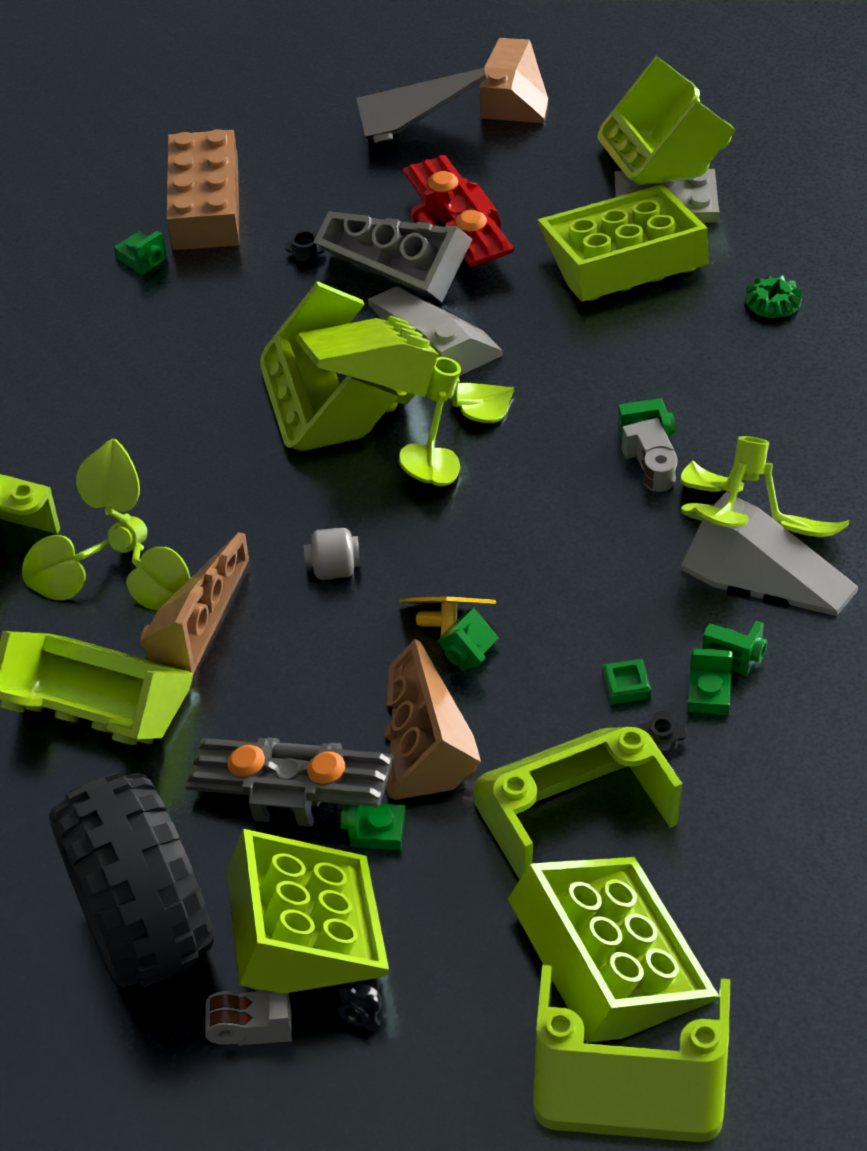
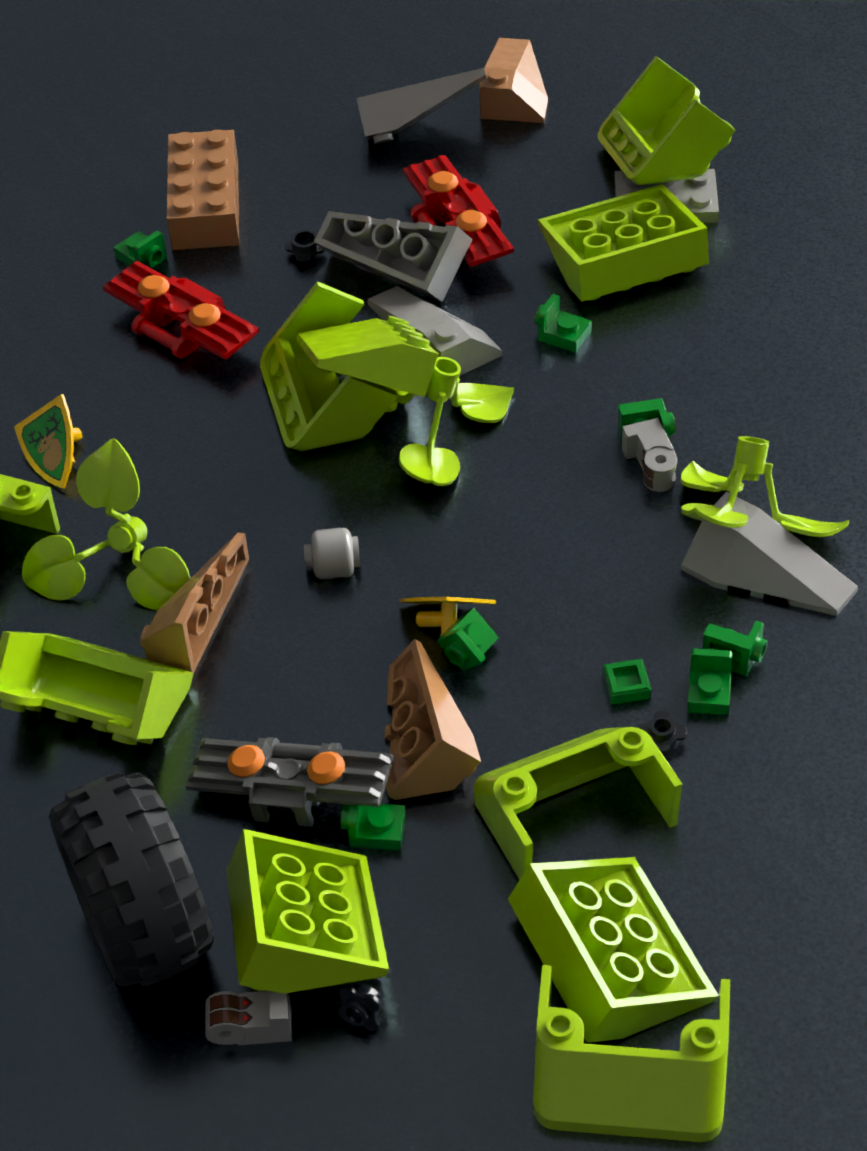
green gear [745,274,802,318] -> none
none -> shield [14,394,82,489]
none -> red piece [103,261,259,360]
none -> green bracket [535,294,592,353]

